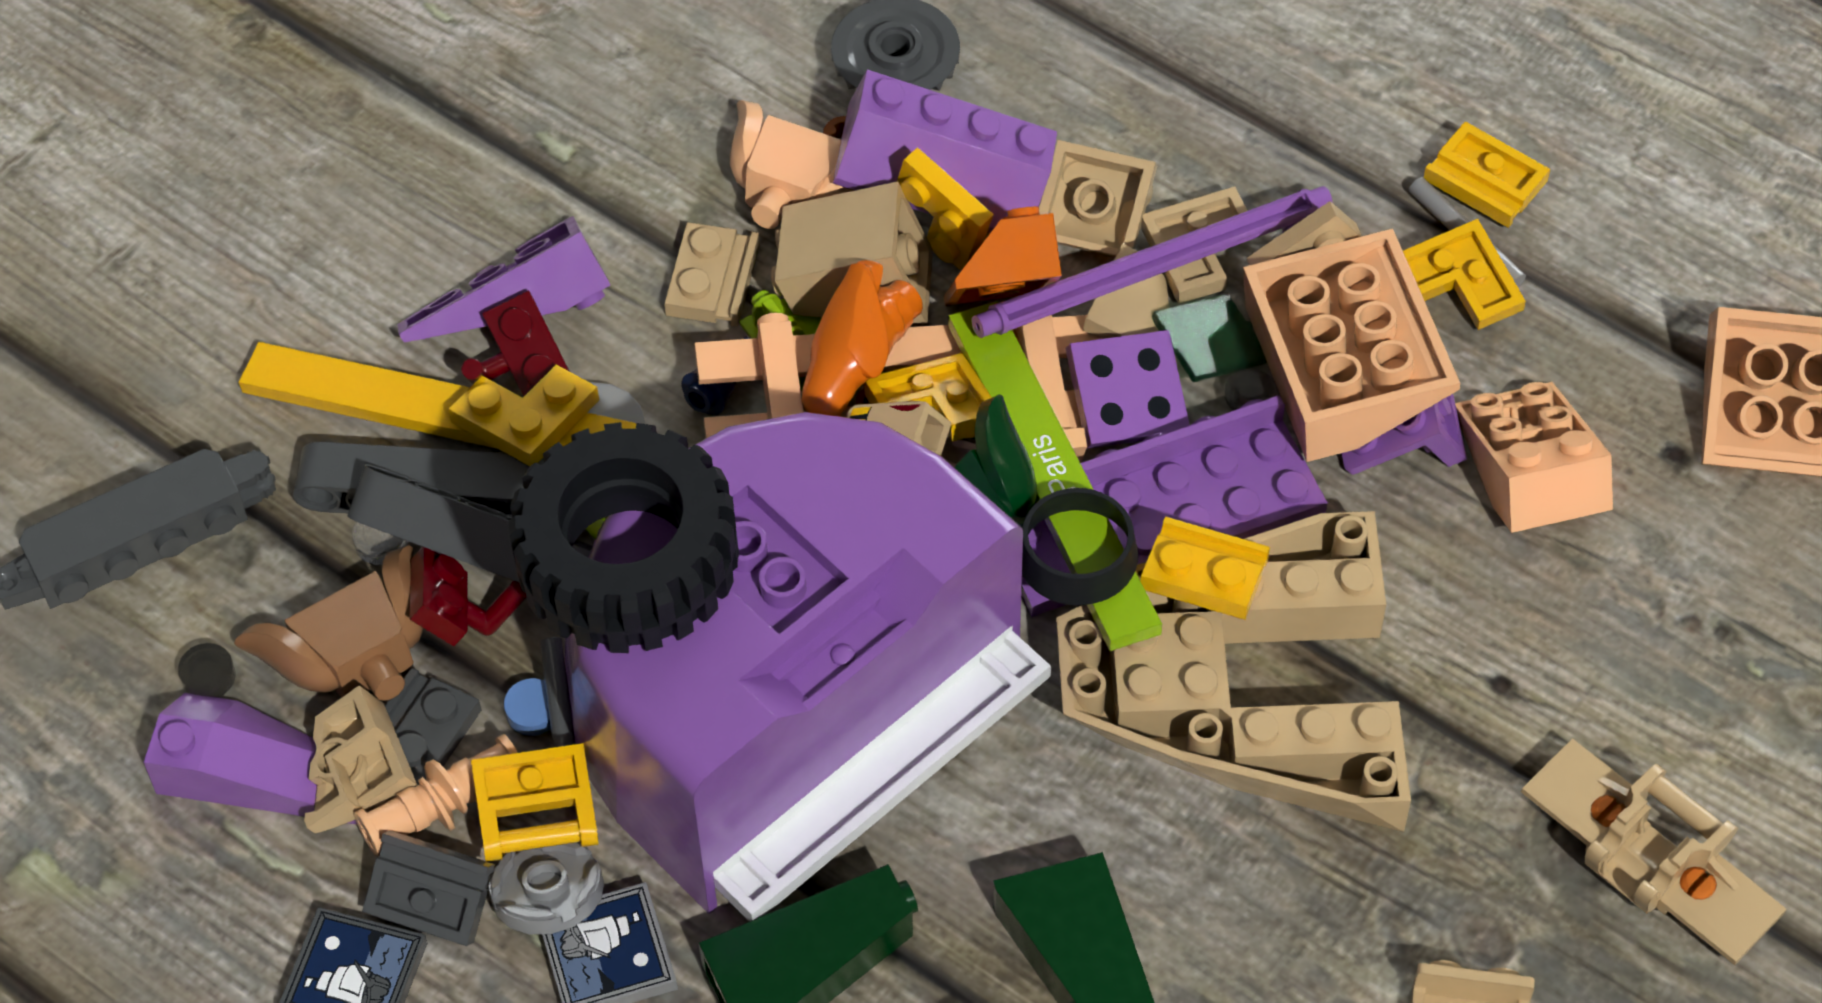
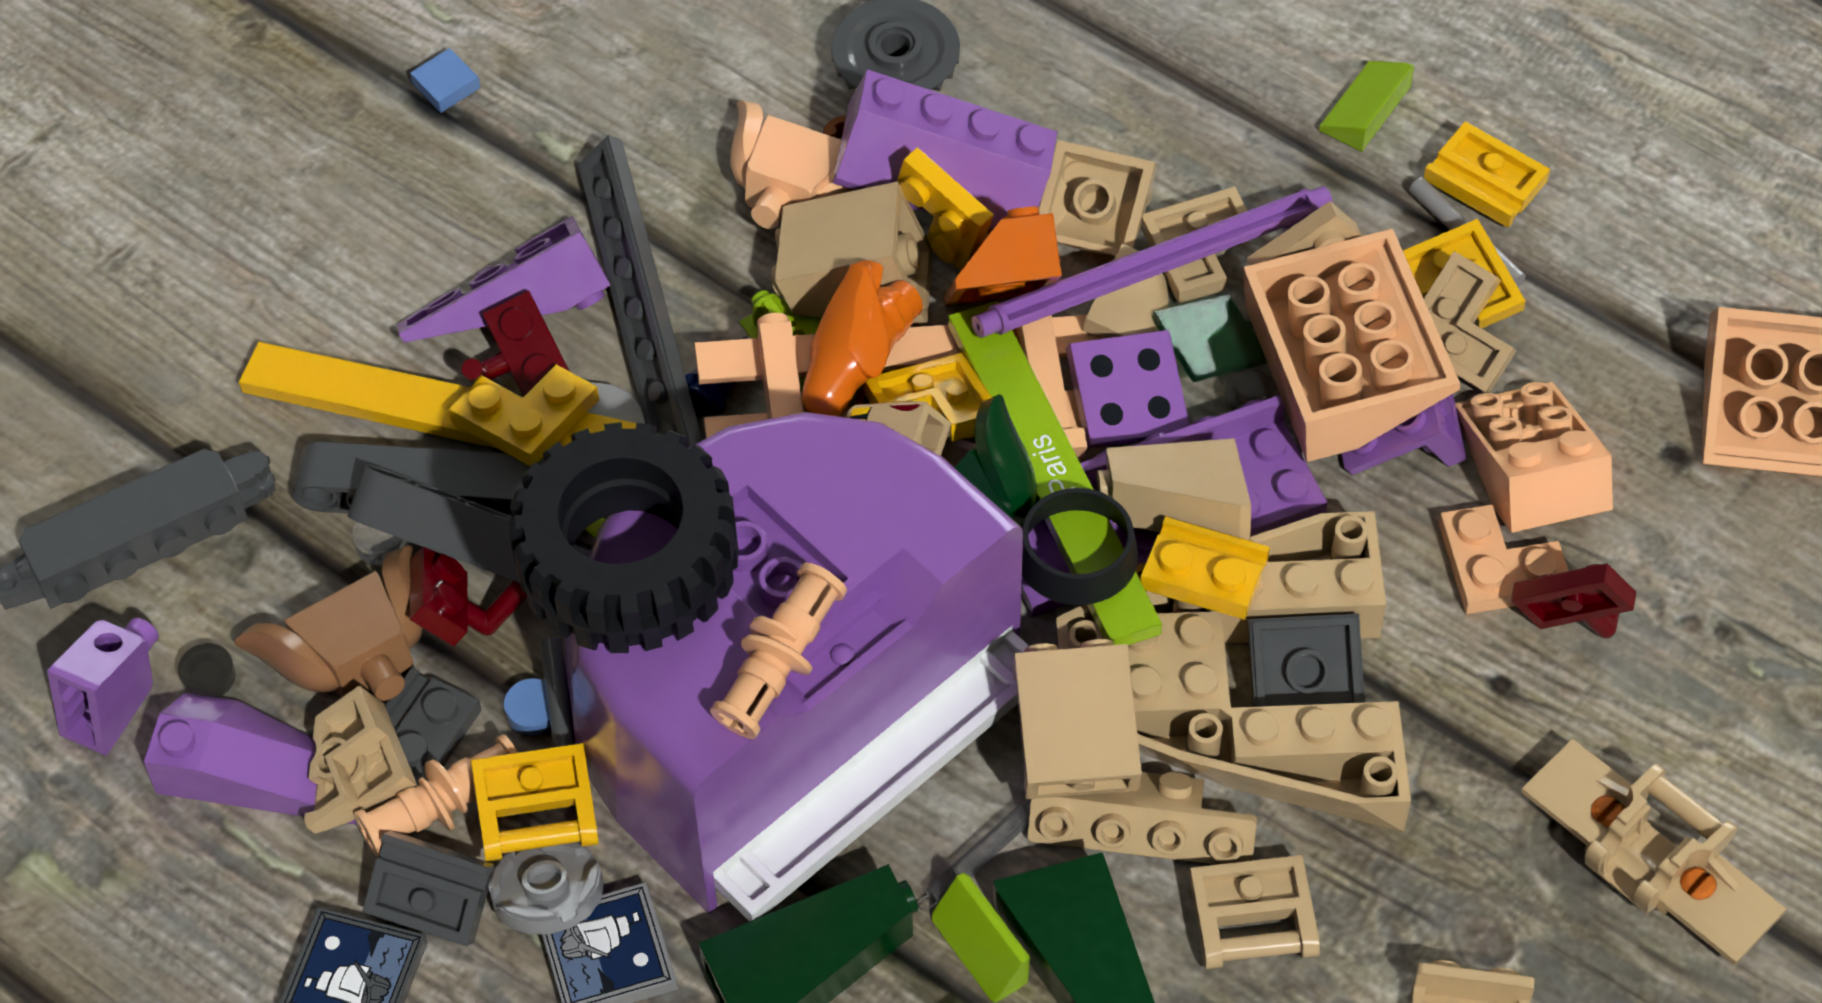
tan plate [665,222,760,326] -> none
none -> medium lavender torso [47,618,159,756]
none -> medium blue tile [410,48,481,113]
none -> dark grey tile [578,135,702,448]
none -> light nougat piece [710,562,847,739]
none -> light grey piece [918,802,1031,910]
none -> lime slope [932,872,1030,1003]
none -> tan panel [1013,639,1142,799]
none -> tan bracket [1028,772,1257,865]
none -> tan slope [1097,438,1251,541]
none -> tan plate [1189,855,1320,970]
none -> dark grey tile [1247,614,1365,707]
none -> lime slope [1319,61,1414,152]
none -> tan plate [1424,251,1517,393]
none -> light nougat plate [1438,504,1569,614]
none -> dark red plate [1511,563,1637,639]

